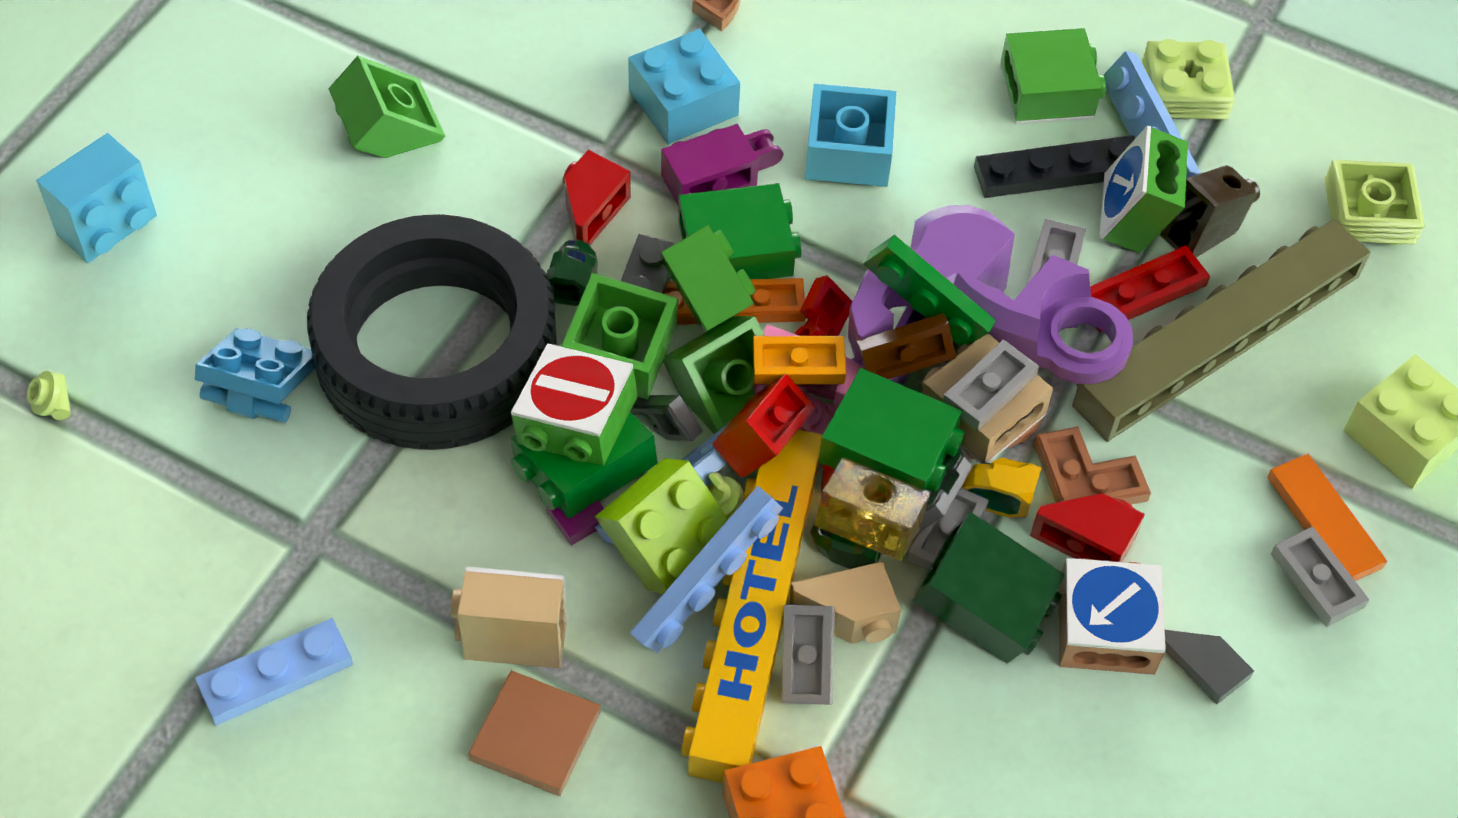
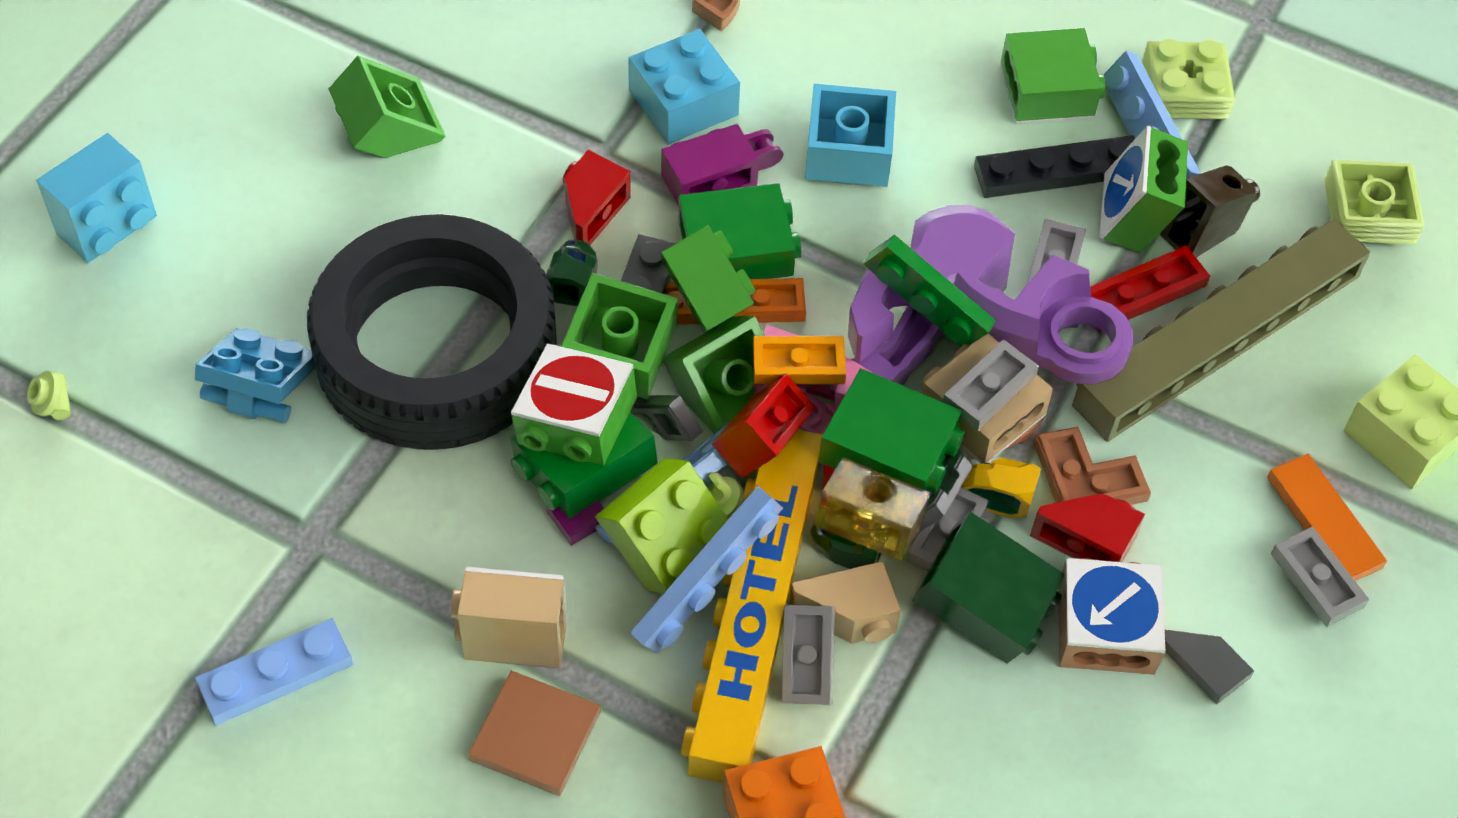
red plate [794,275,853,336] -> none
reddish brown plate [857,313,956,380] -> none

